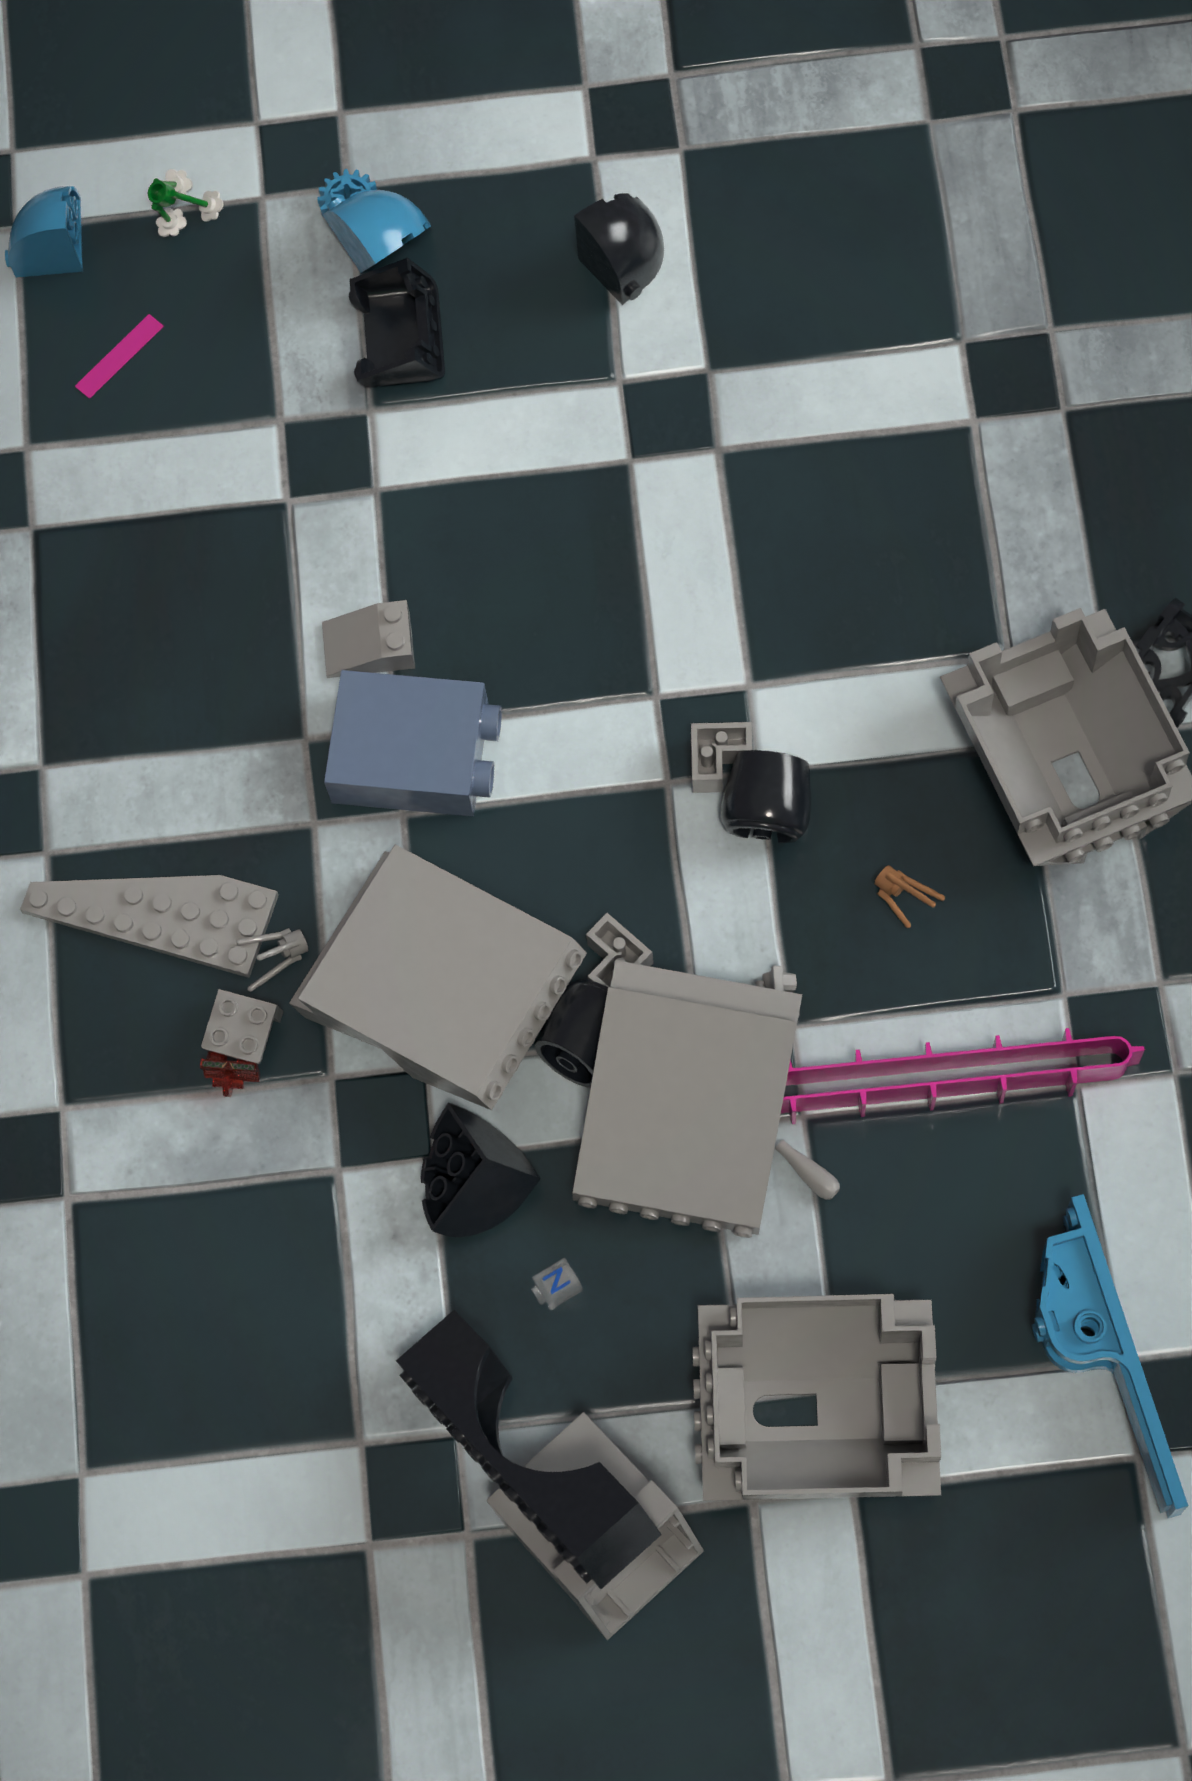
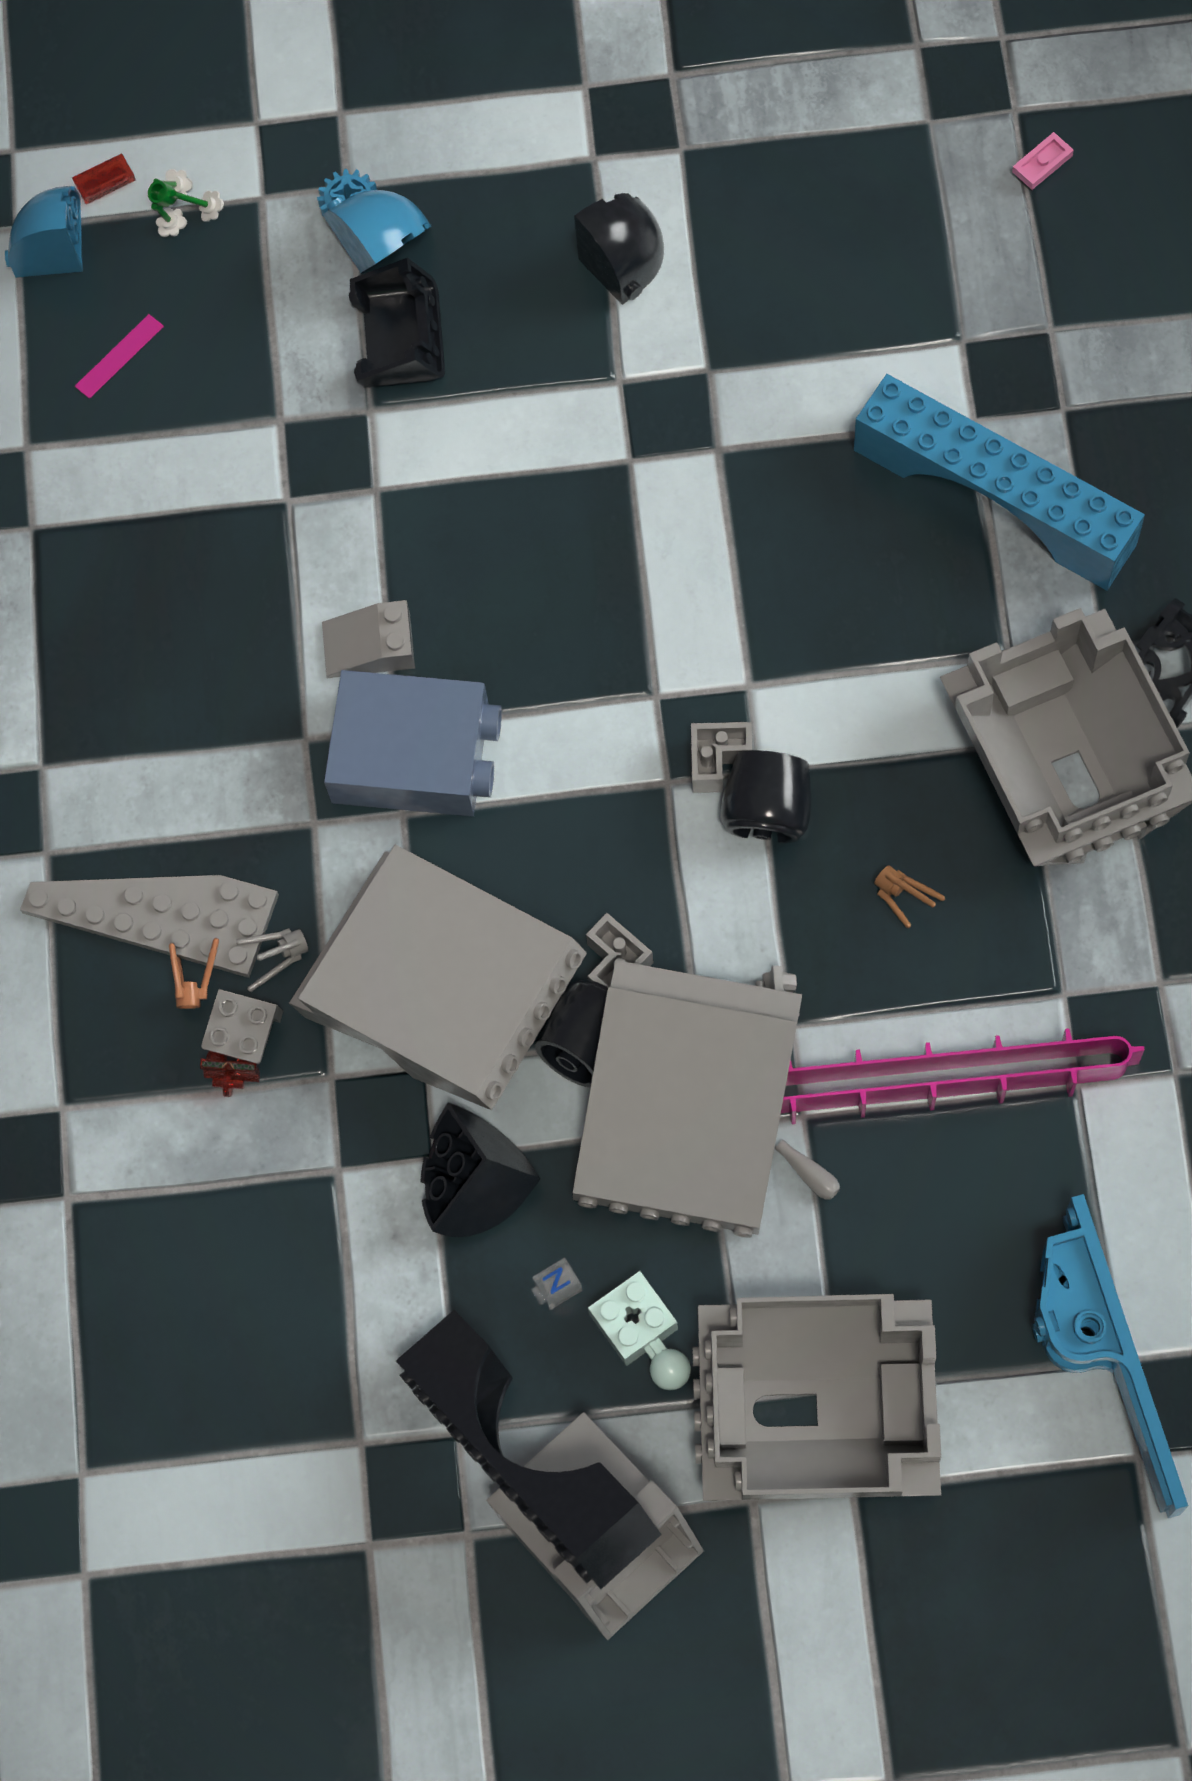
none -> clear red plate [72,153,136,204]
none -> nougat plant [169,938,219,1009]
none -> light aqua brick [588,1271,691,1390]
none -> dark azure arch [854,373,1145,591]
none -> bright pink plate [1012,132,1074,190]

